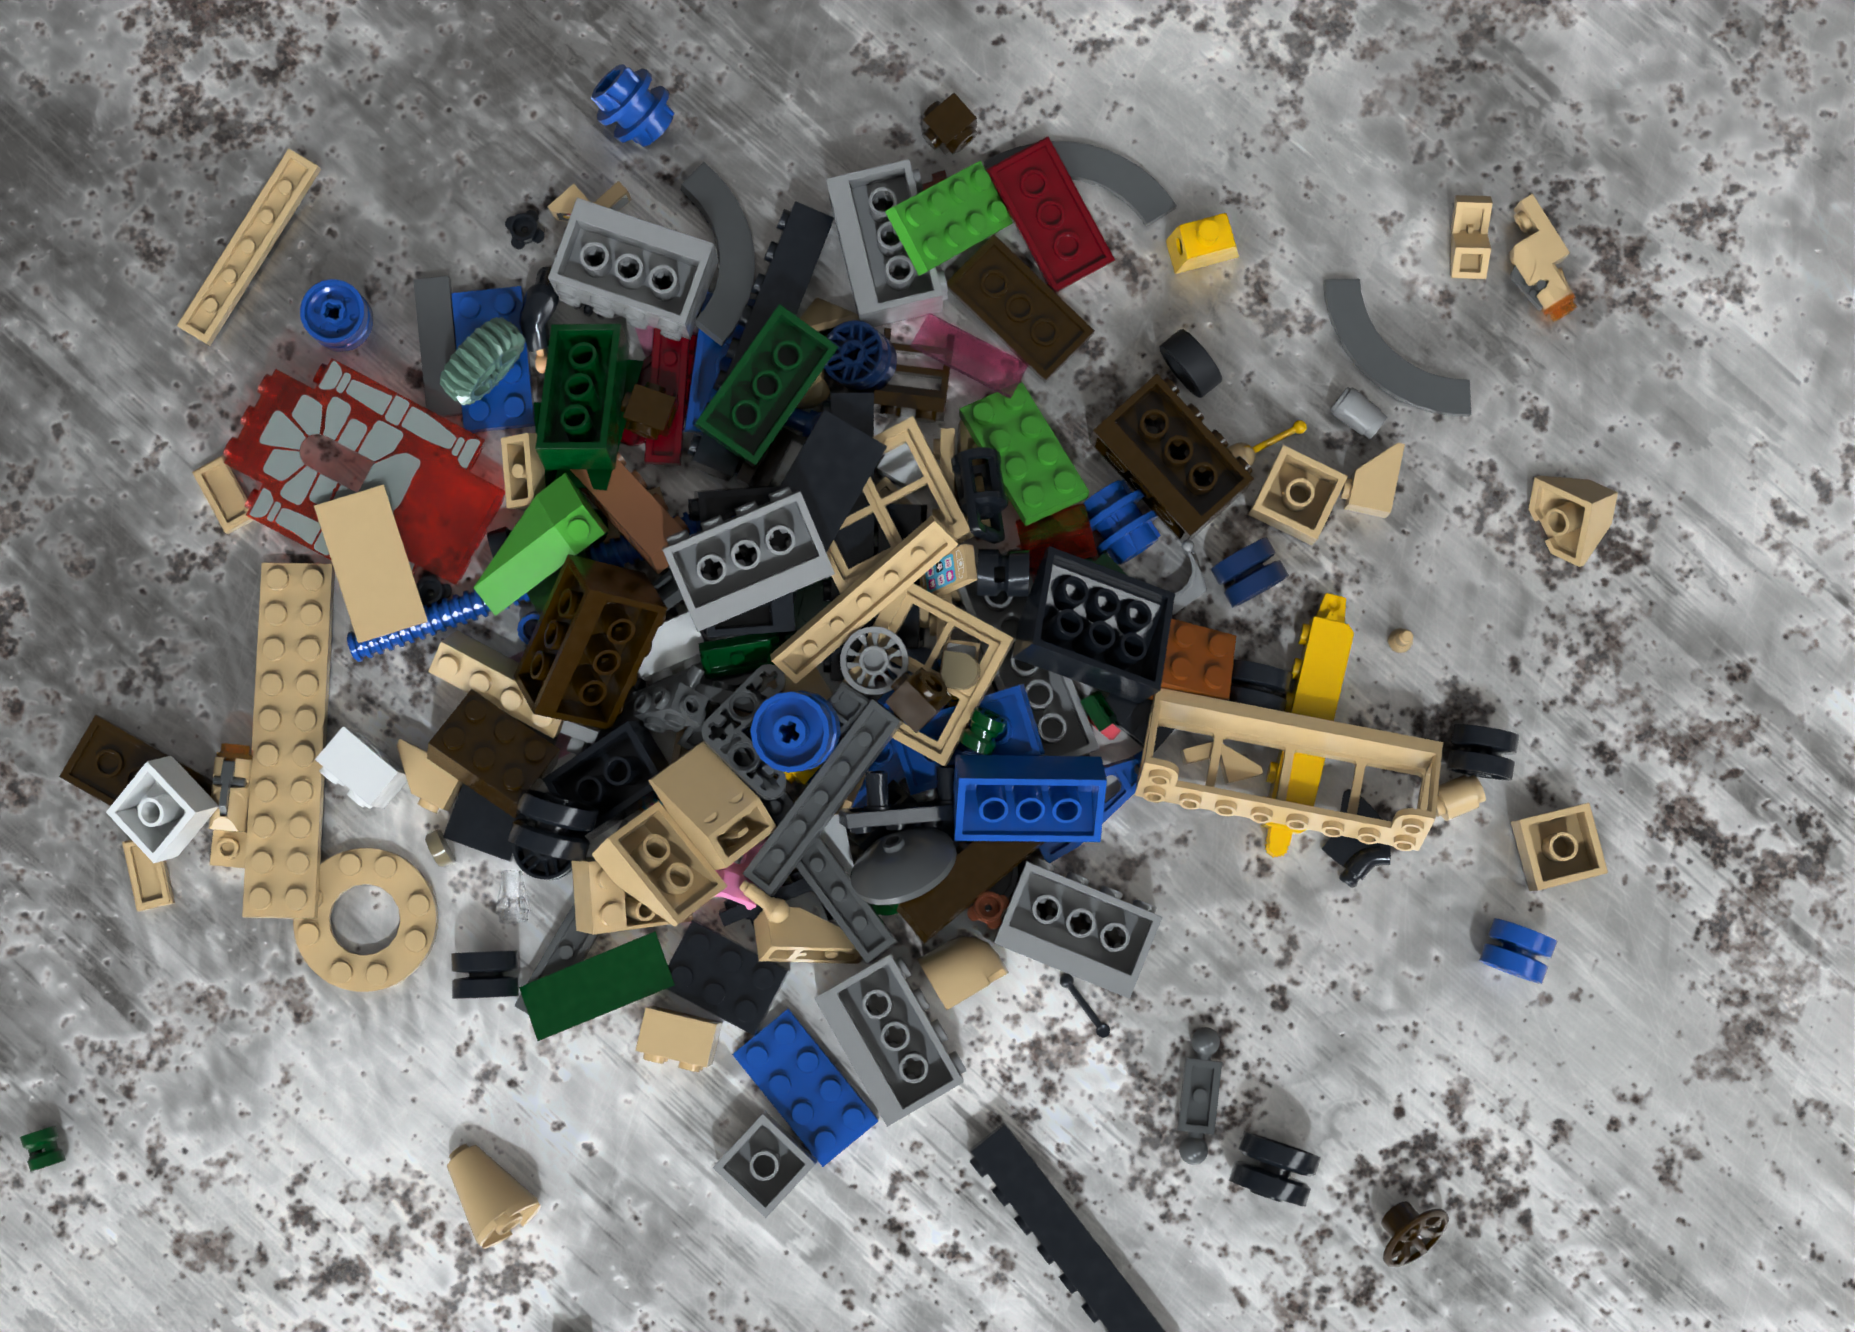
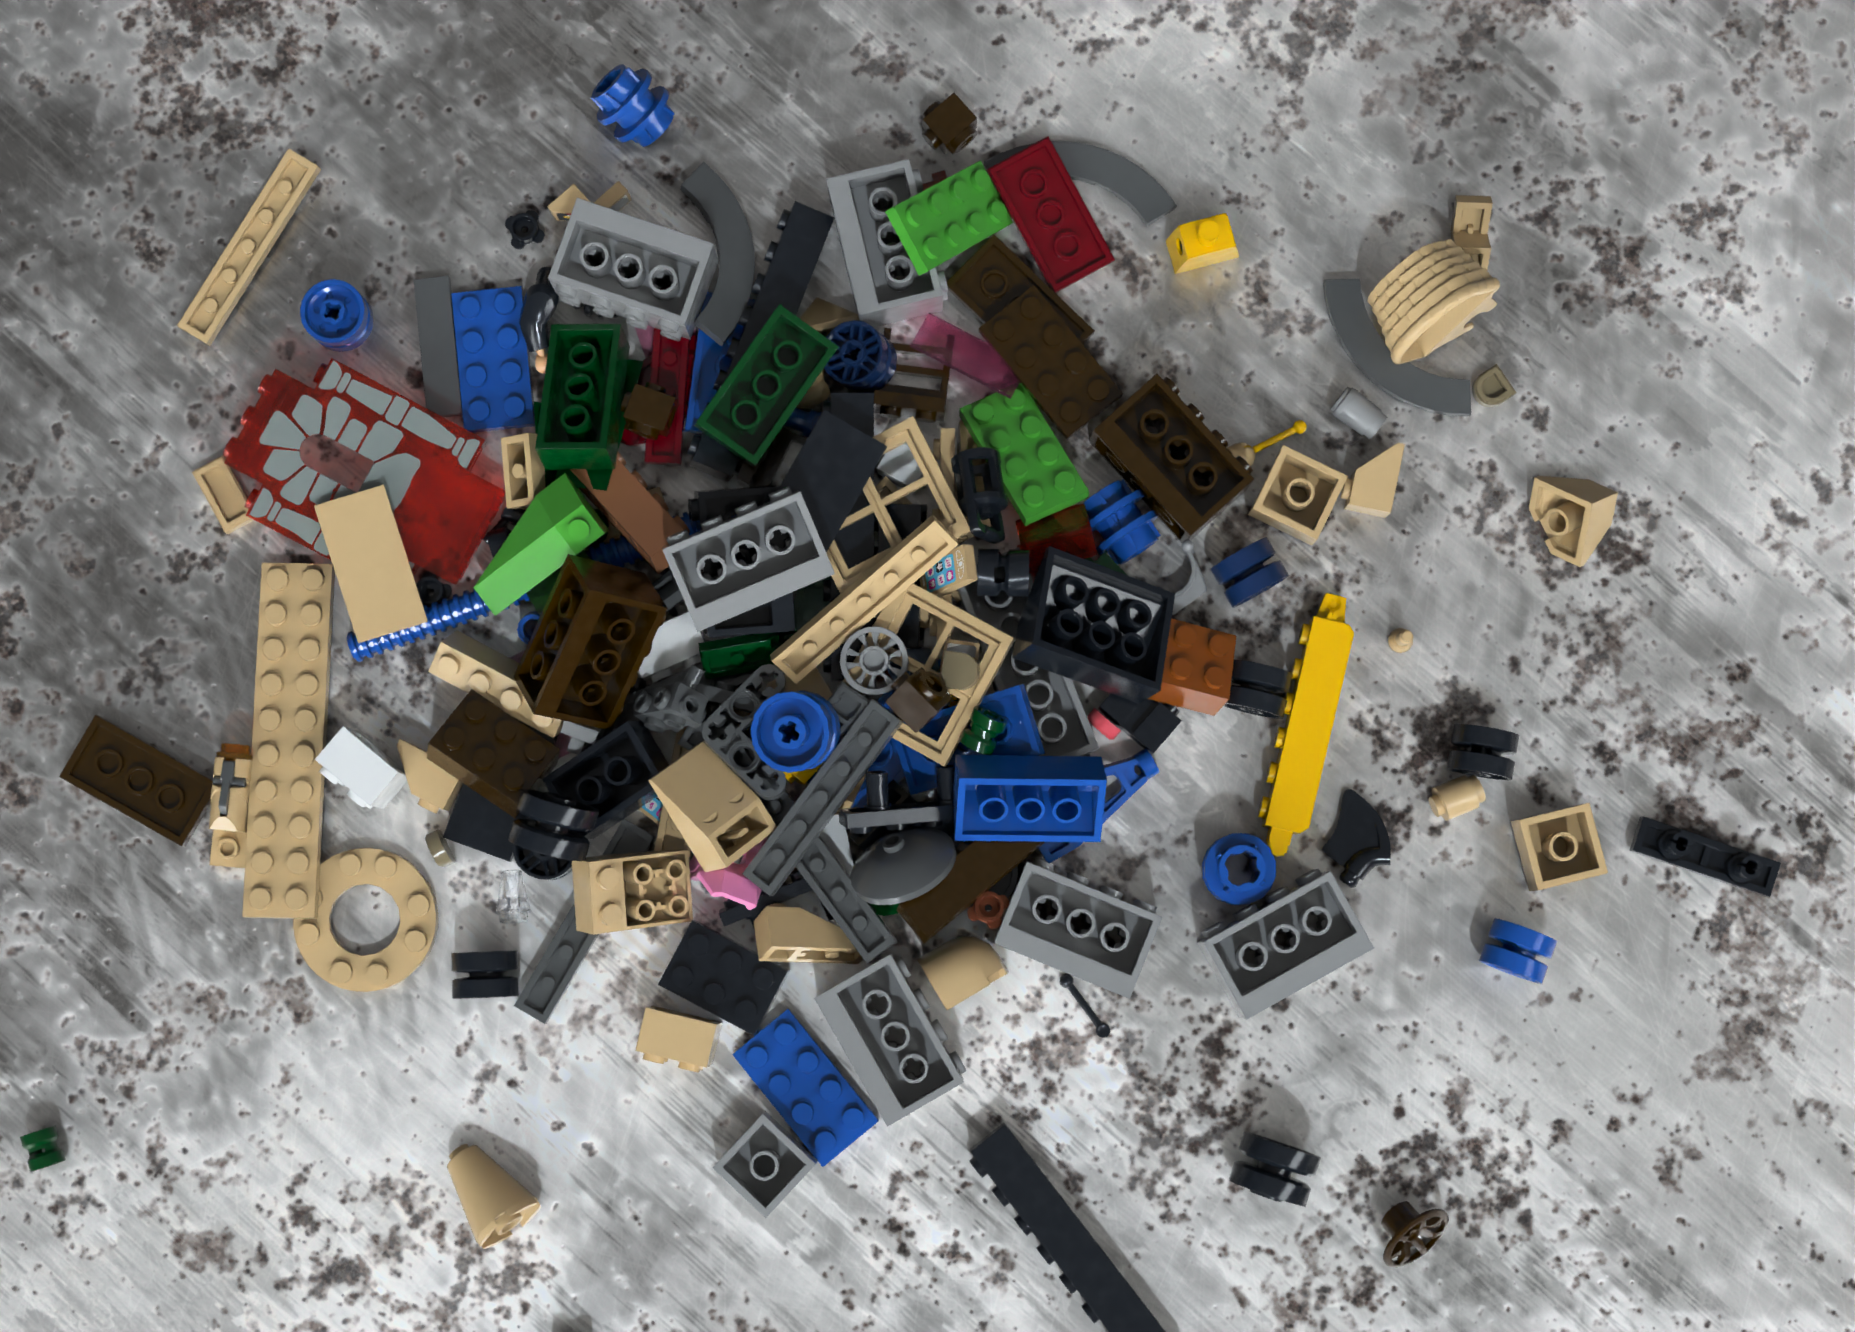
white brick [106,756,219,863] -> none
tan tile [122,840,175,912] -> none
sand green gear [440,317,525,406] -> none
dark green sticker [519,931,675,1041] -> none
tan slope [592,801,727,927] -> none
tan piece [739,880,790,923] -> none
dark green tile [1080,691,1118,732] -> none
tan window [1135,688,1443,851] -> none
black tyre [1159,329,1222,398] -> none
dark grey plate [1177,1027,1222,1165] -> none
tan slope [1180,742,1263,784] -> none
tan plate [1509,194,1578,322] -> none
none -> black hand [482,507,526,544]
none -> dark brown plate [978,285,1123,440]
none -> light grey brick [1197,869,1374,1020]
none -> blue piece [1202,833,1276,905]
none -> tan piece [1367,239,1500,364]
none -> dark tan tile [1472,364,1517,407]
none -> black plate [1629,816,1781,897]

